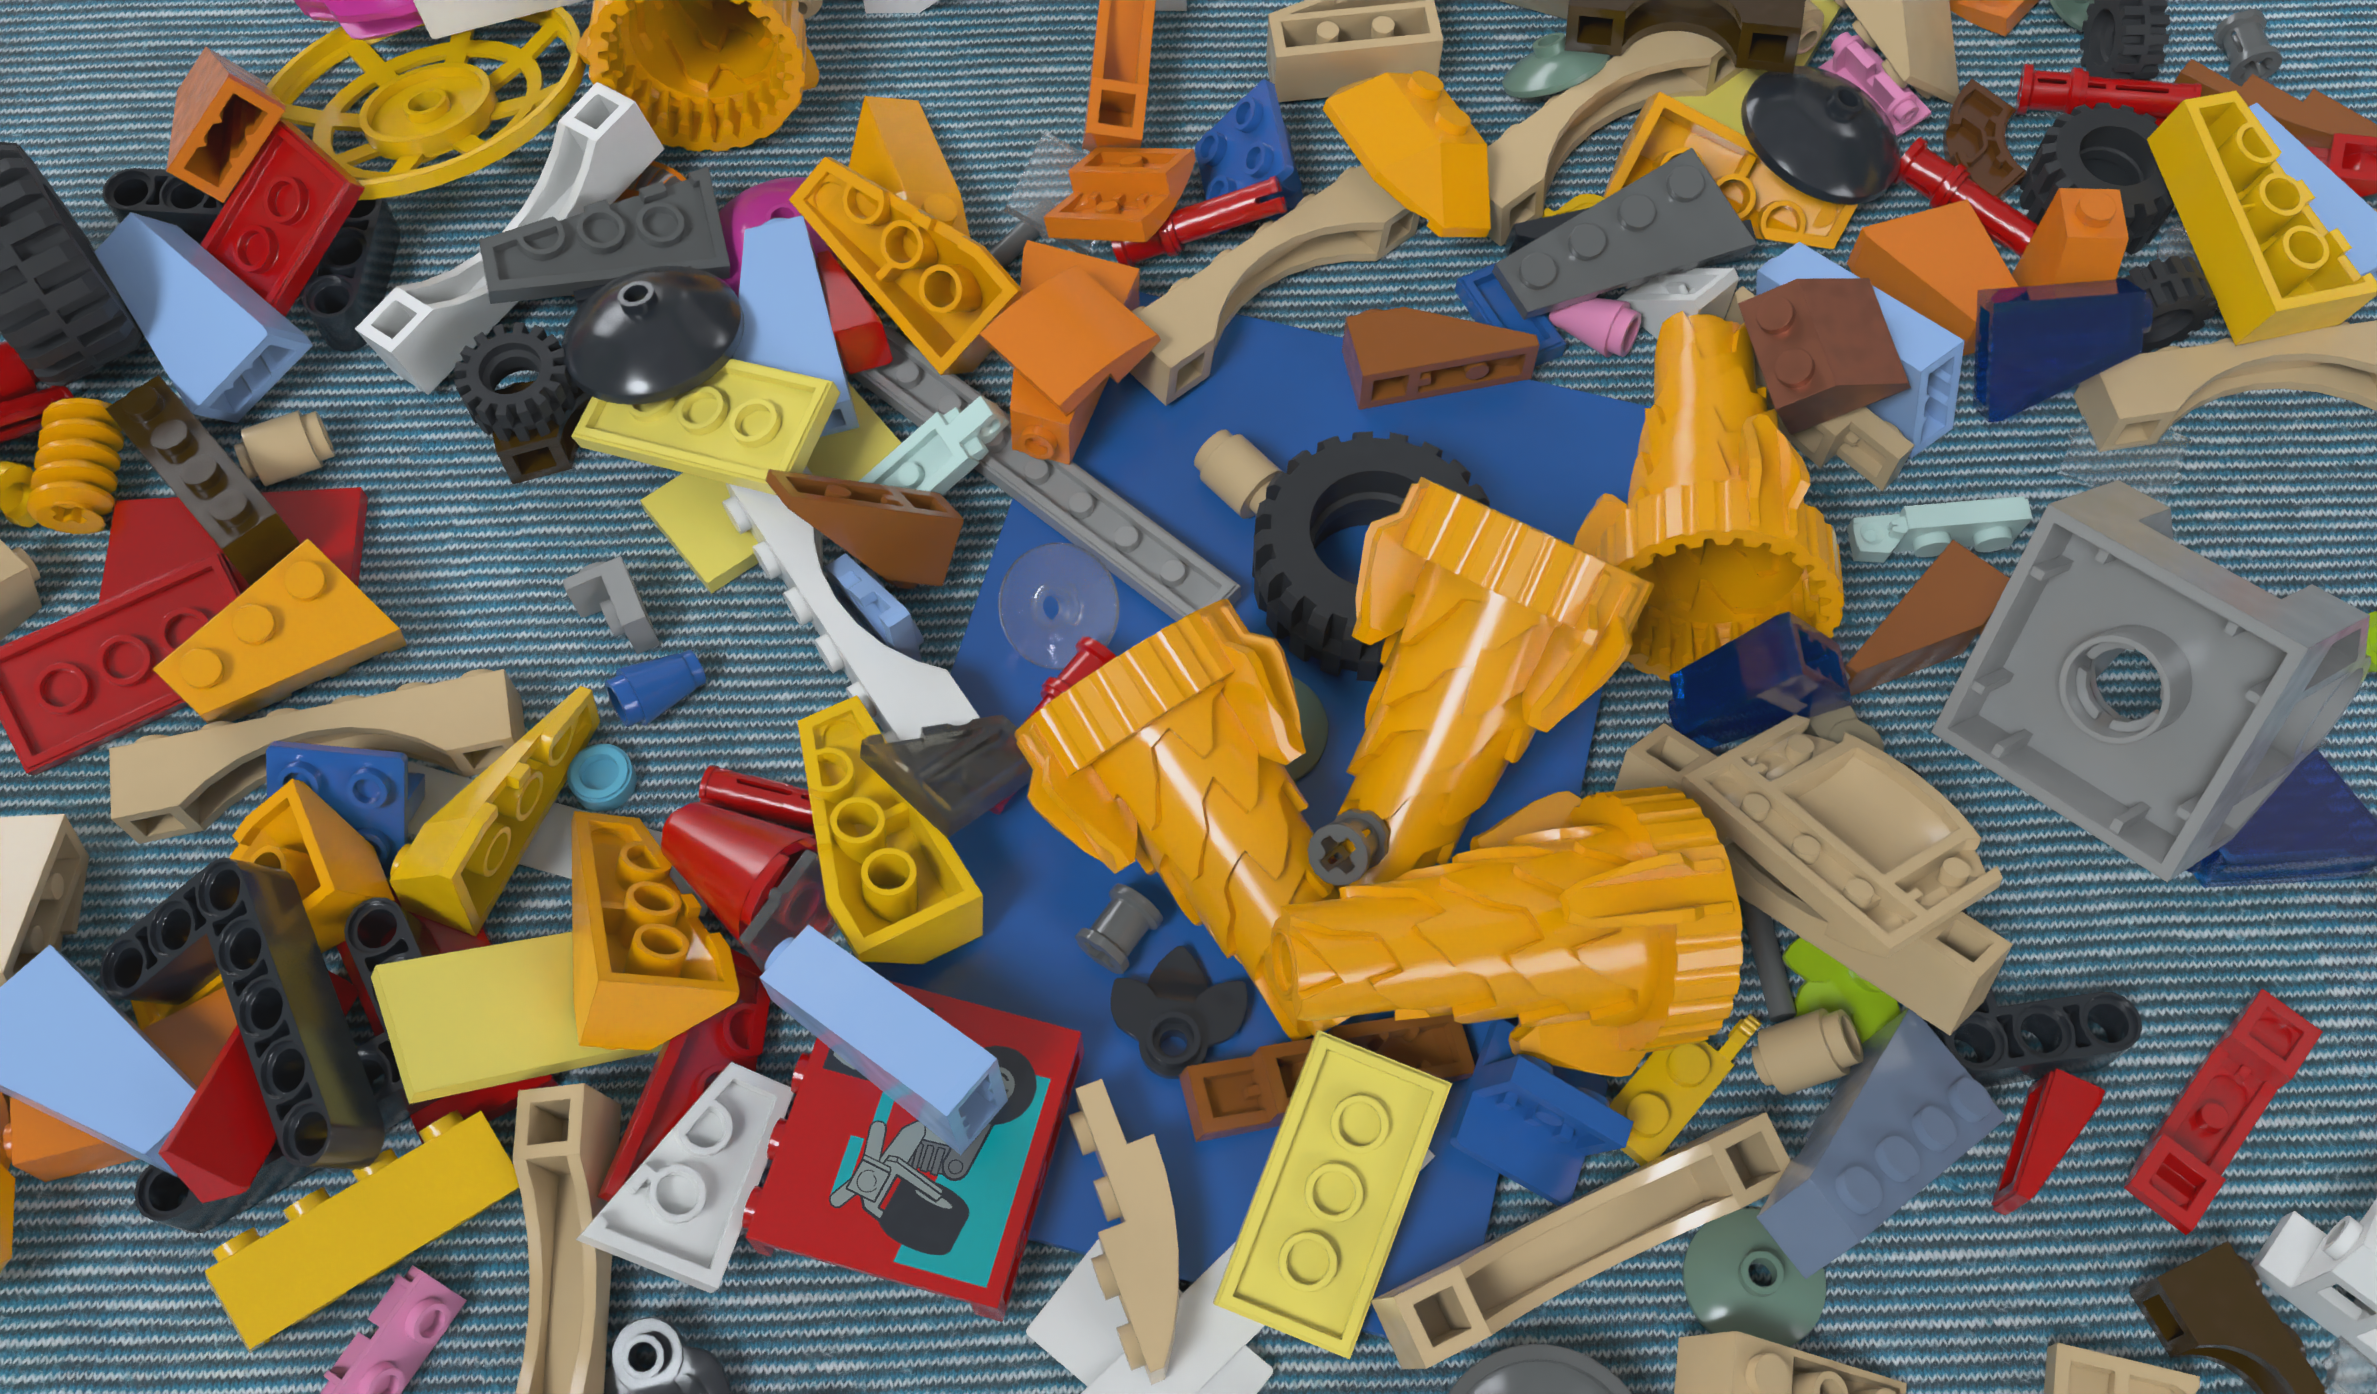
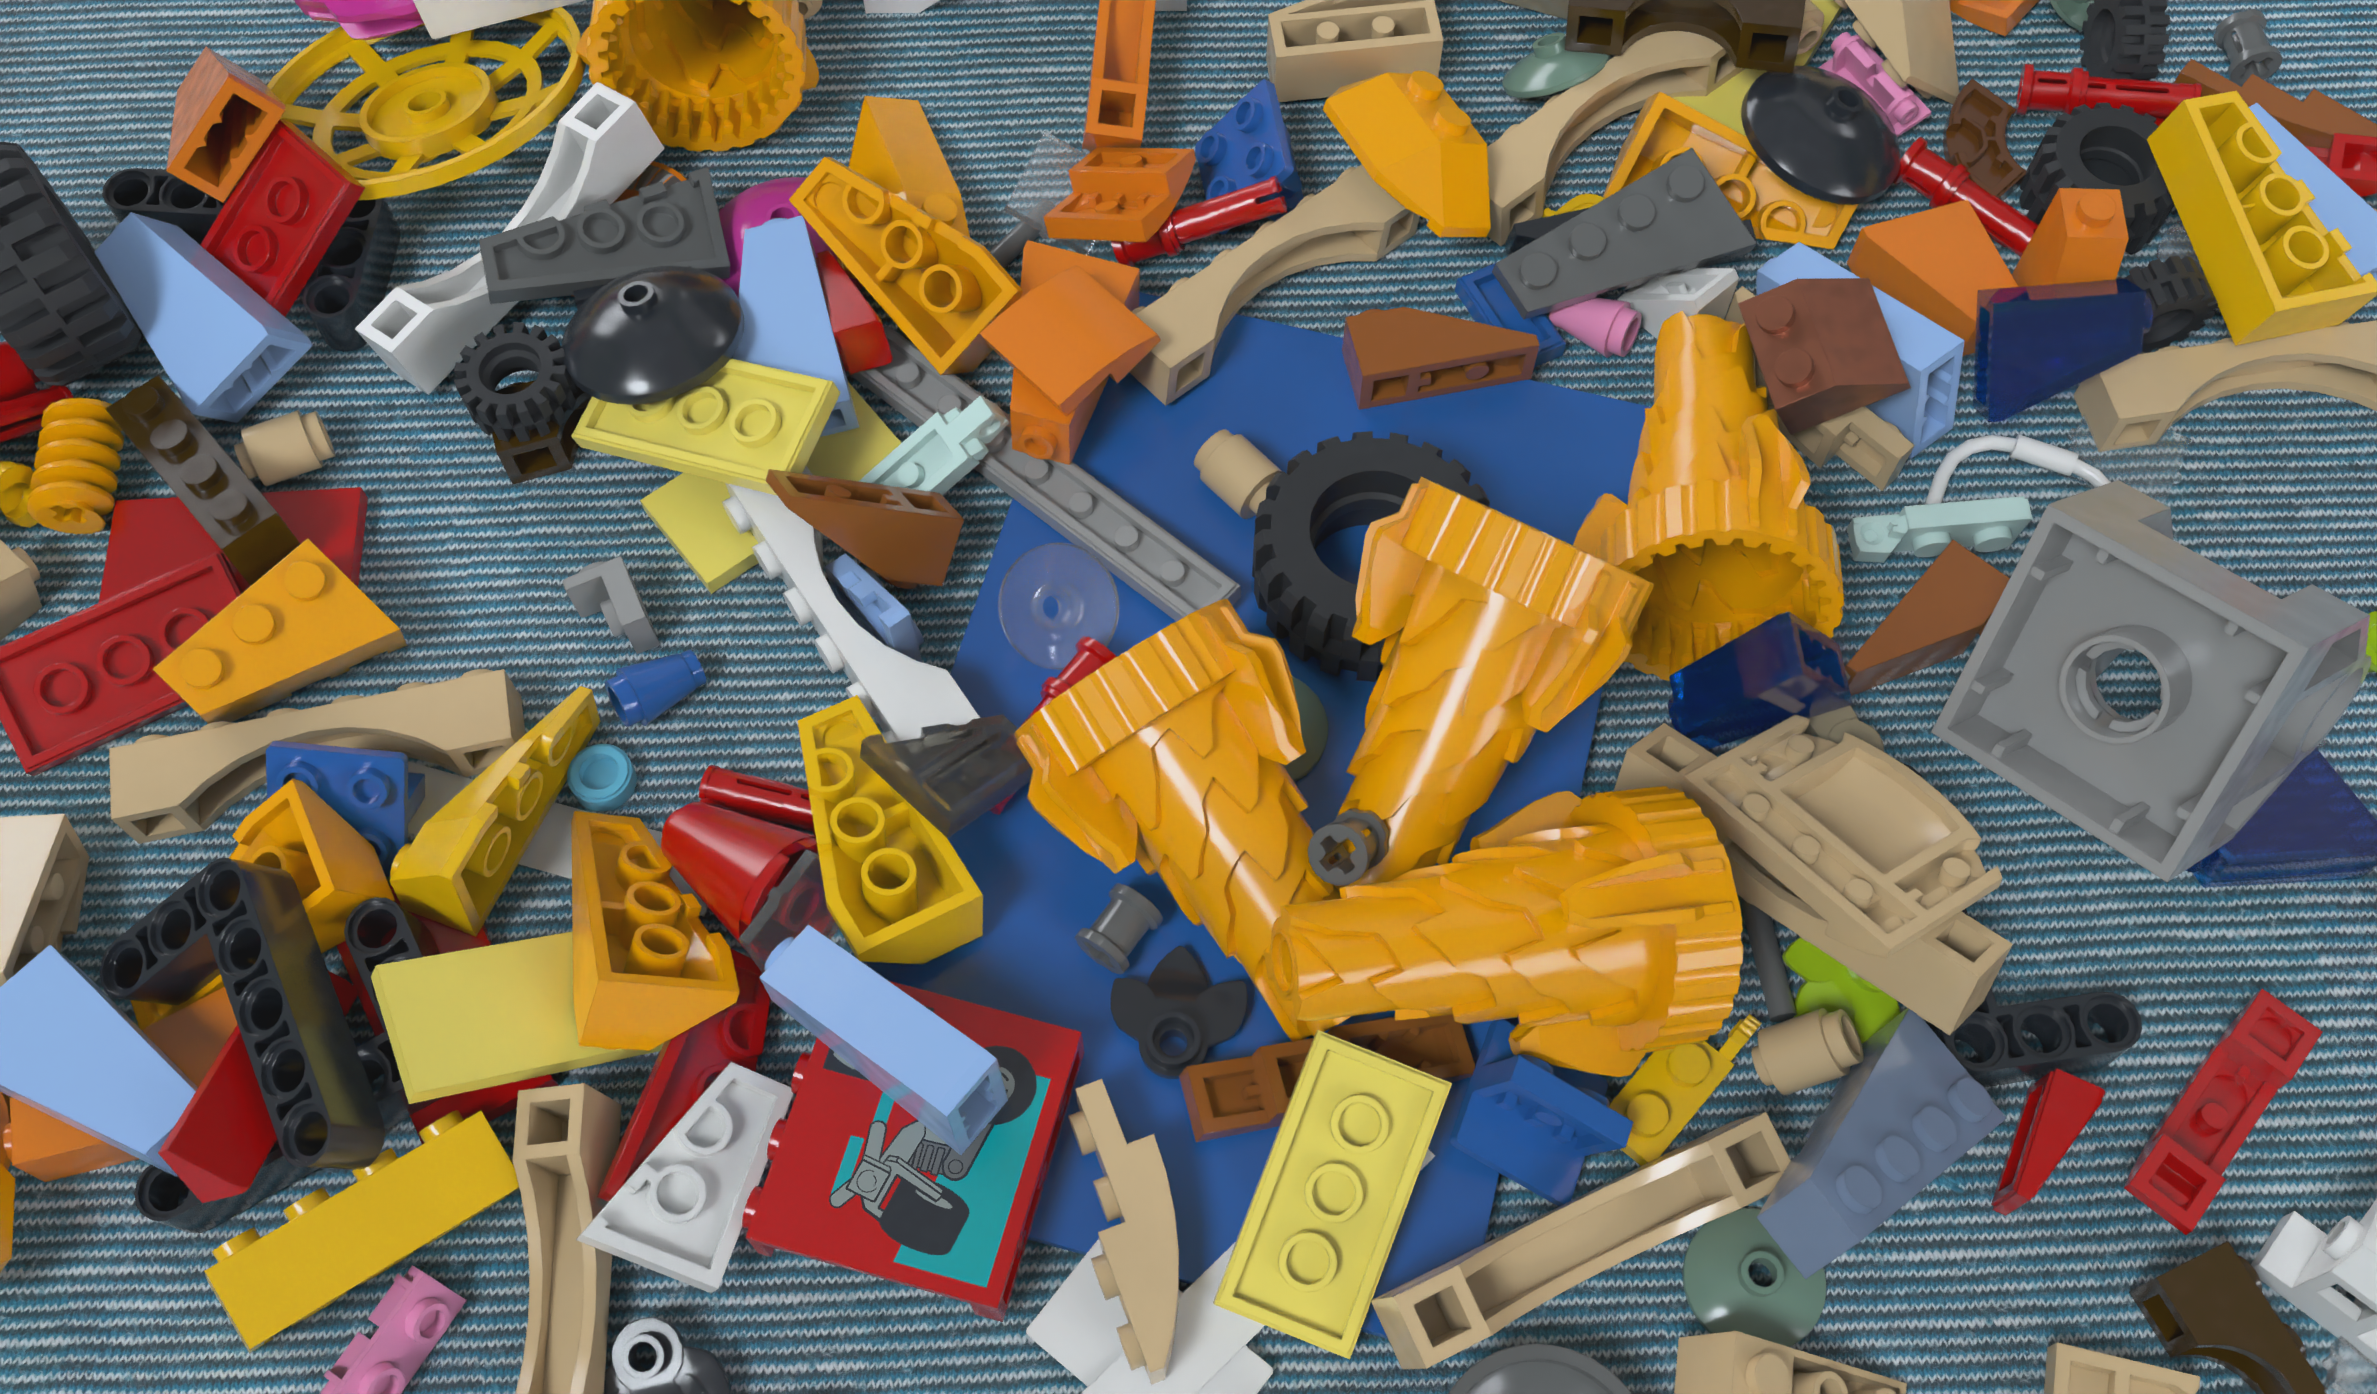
none -> white piece [1925,434,2111,504]

